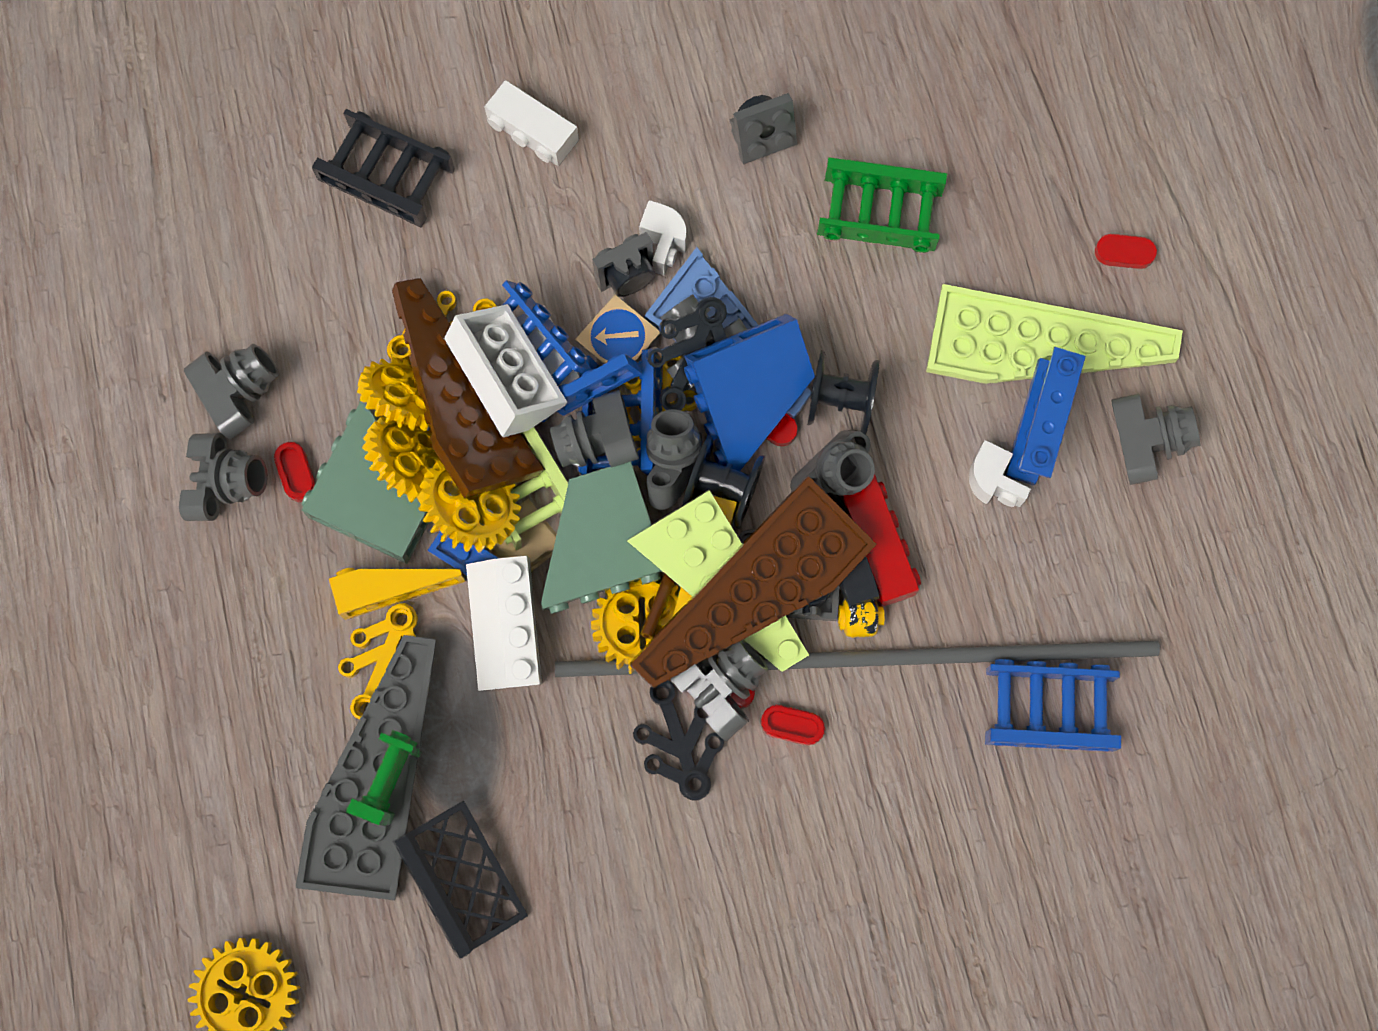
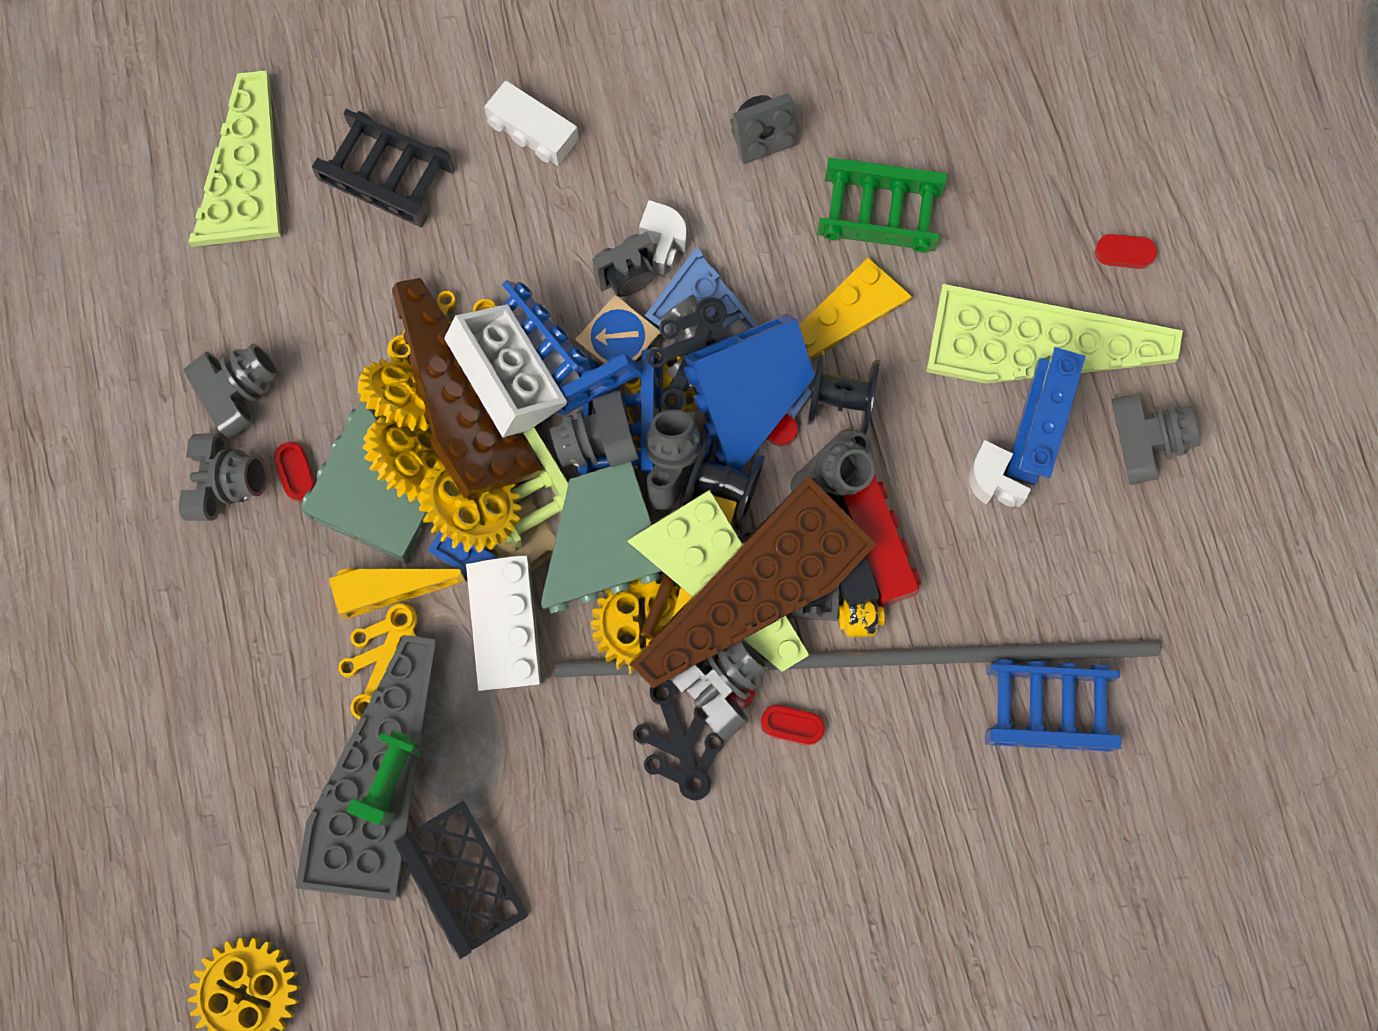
none -> yellowish green wing [188,70,281,247]
none -> yellow wing [799,258,912,360]

